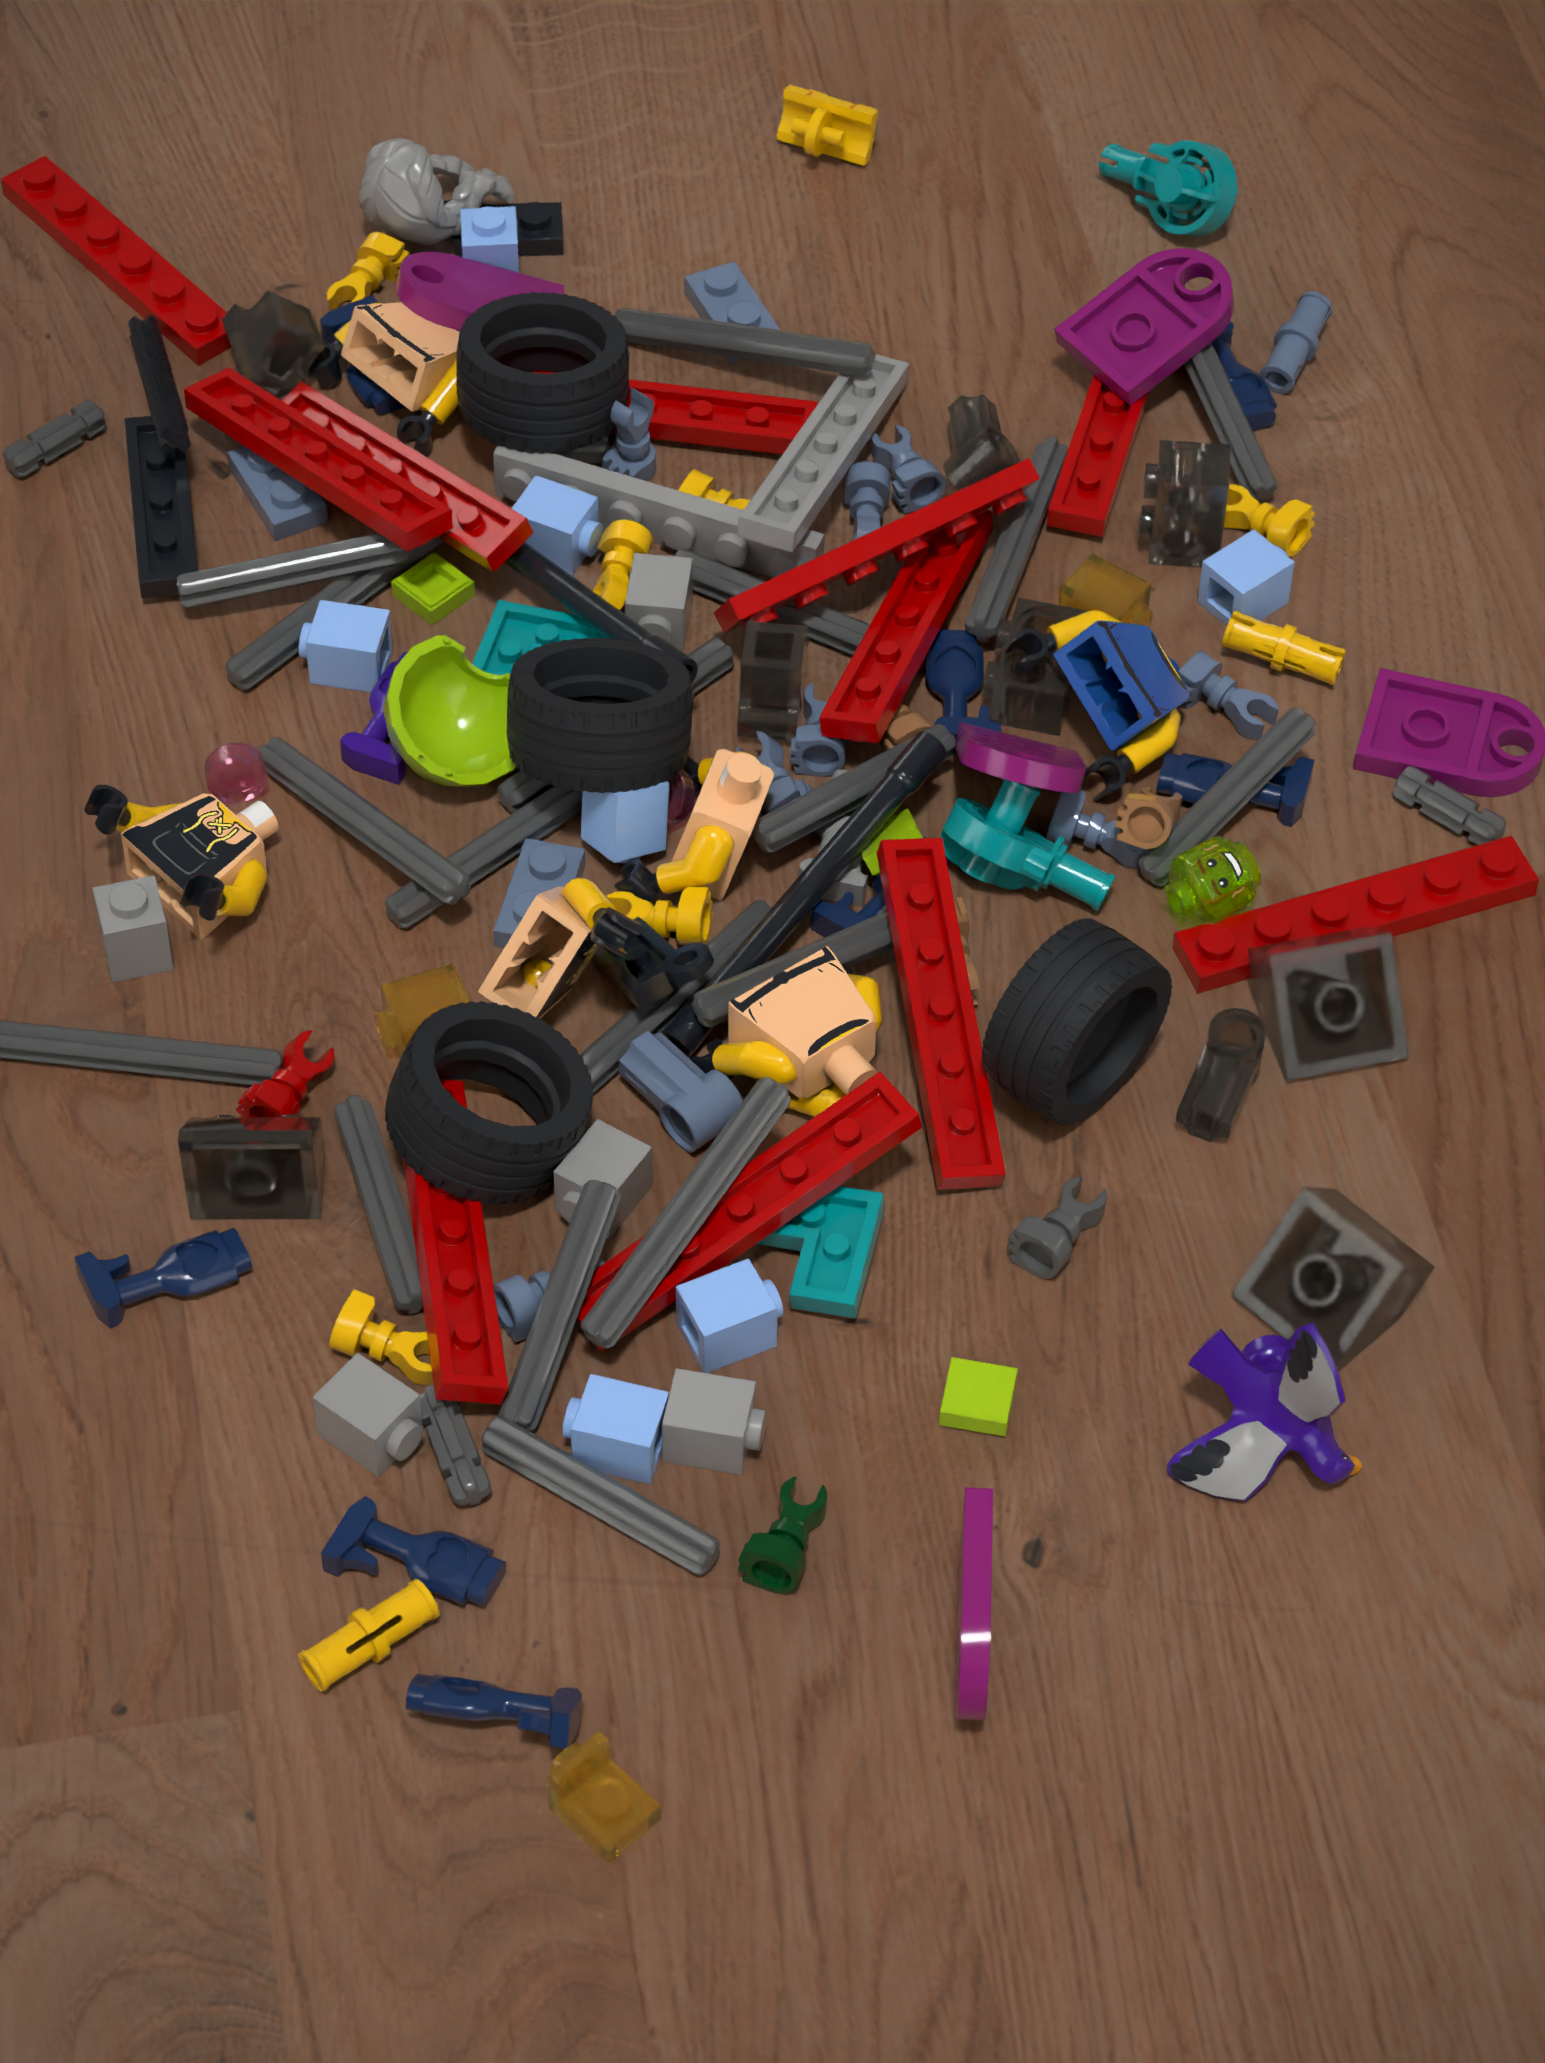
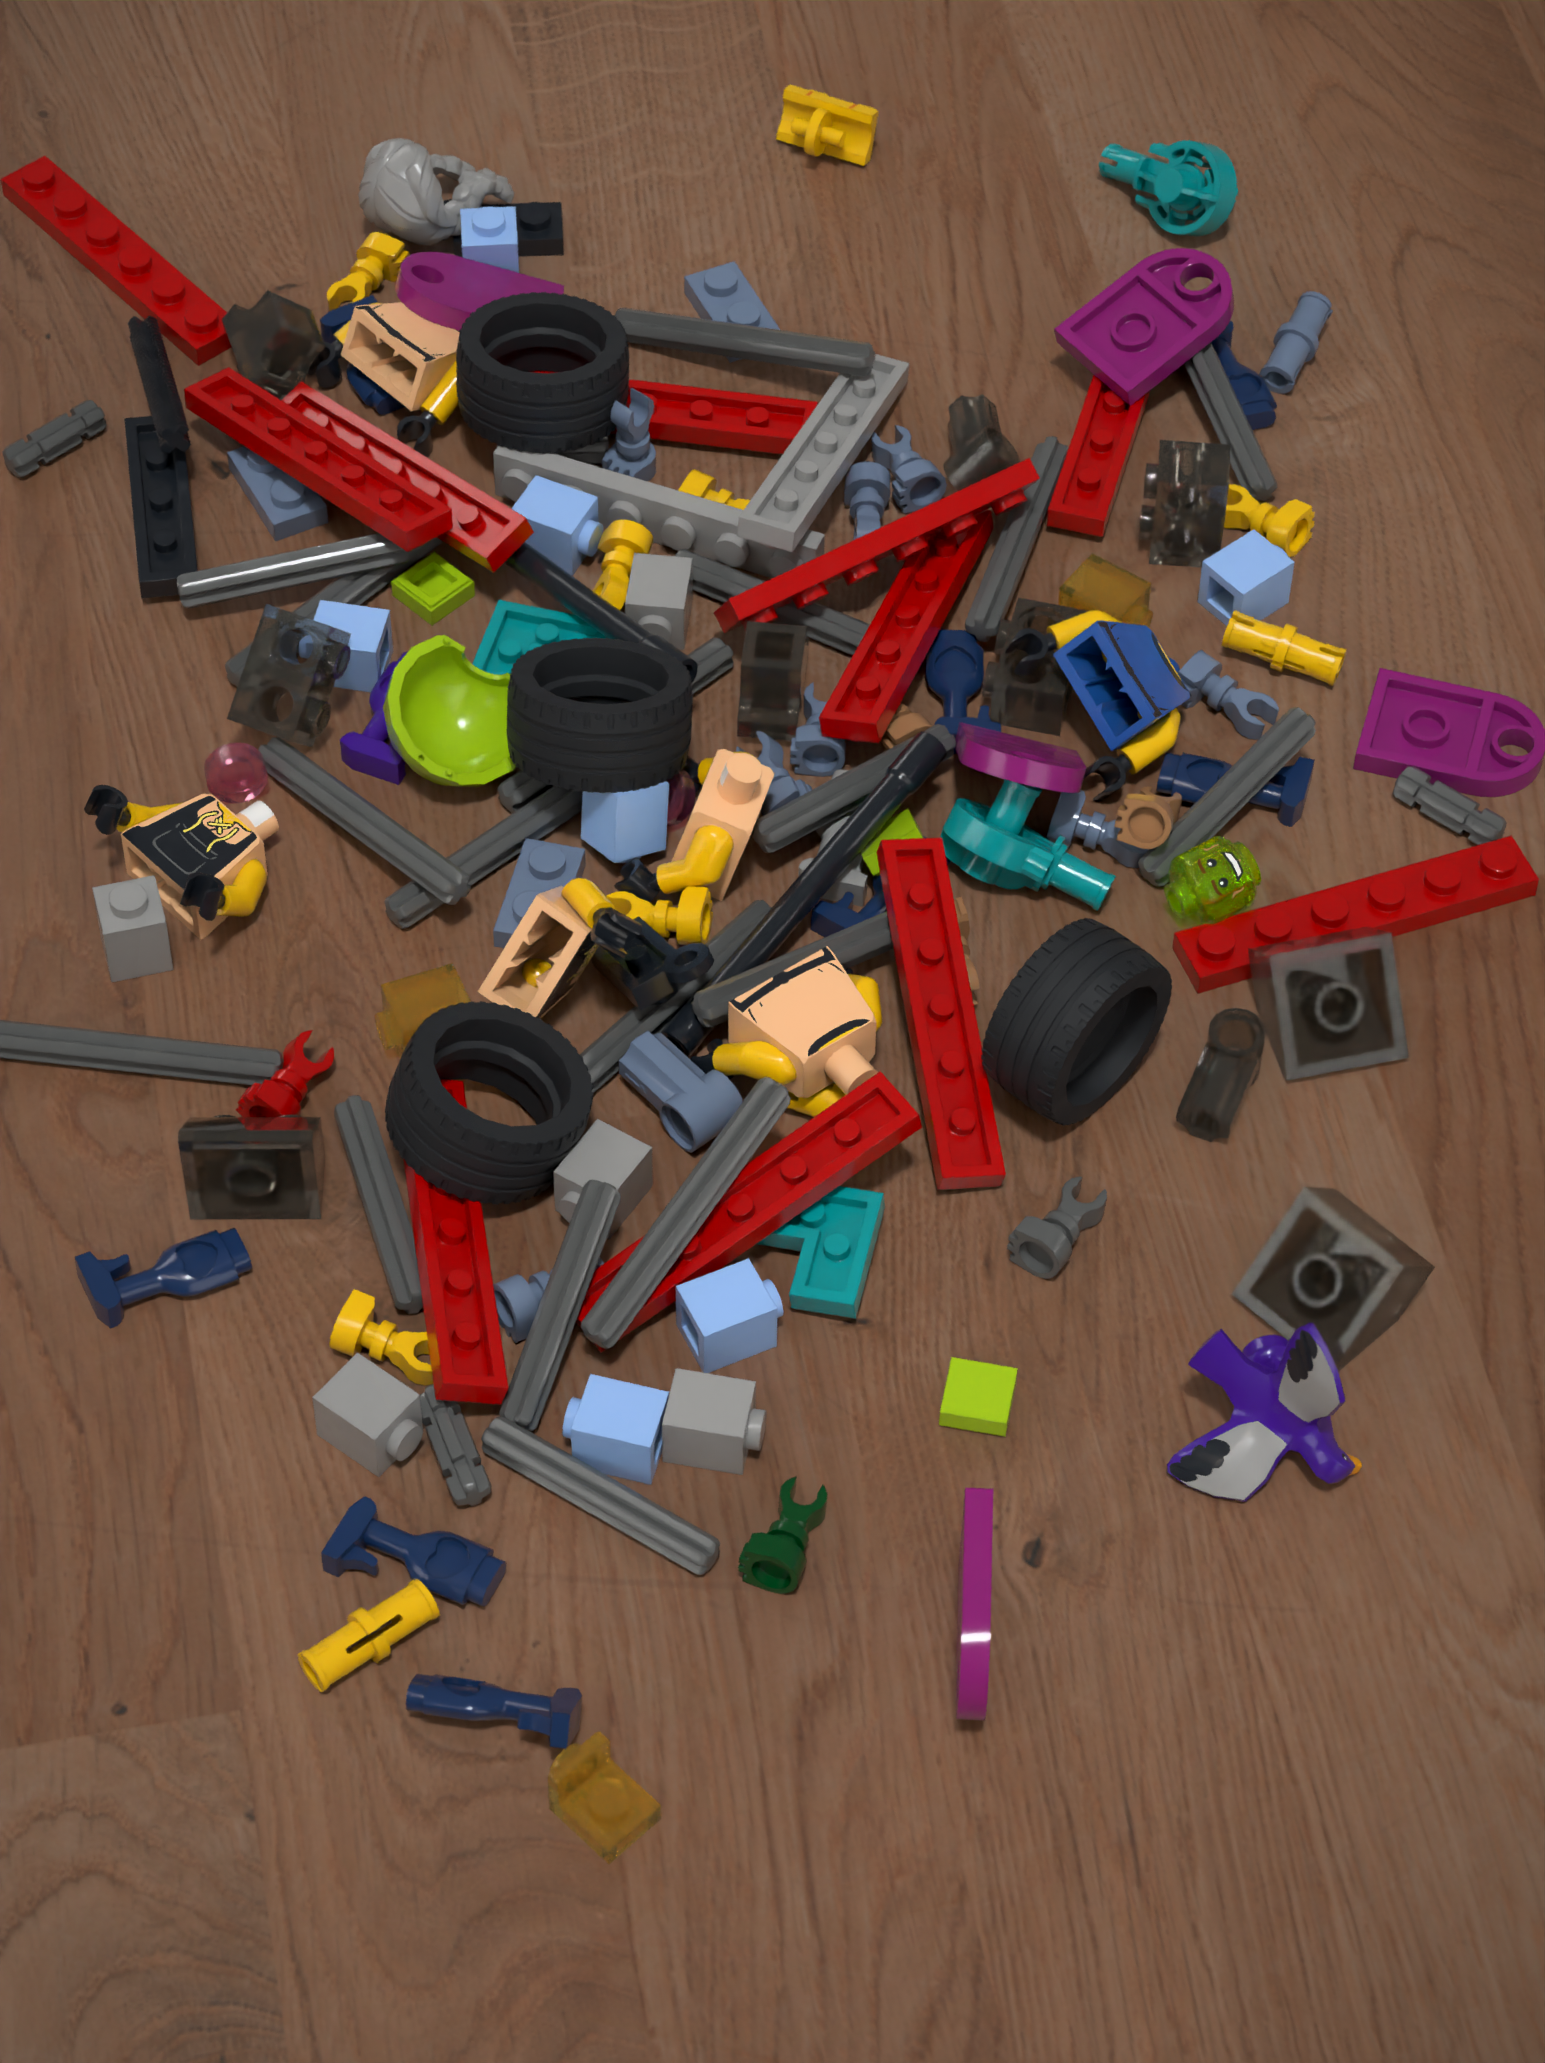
none -> clear smoke brick [227,604,351,747]

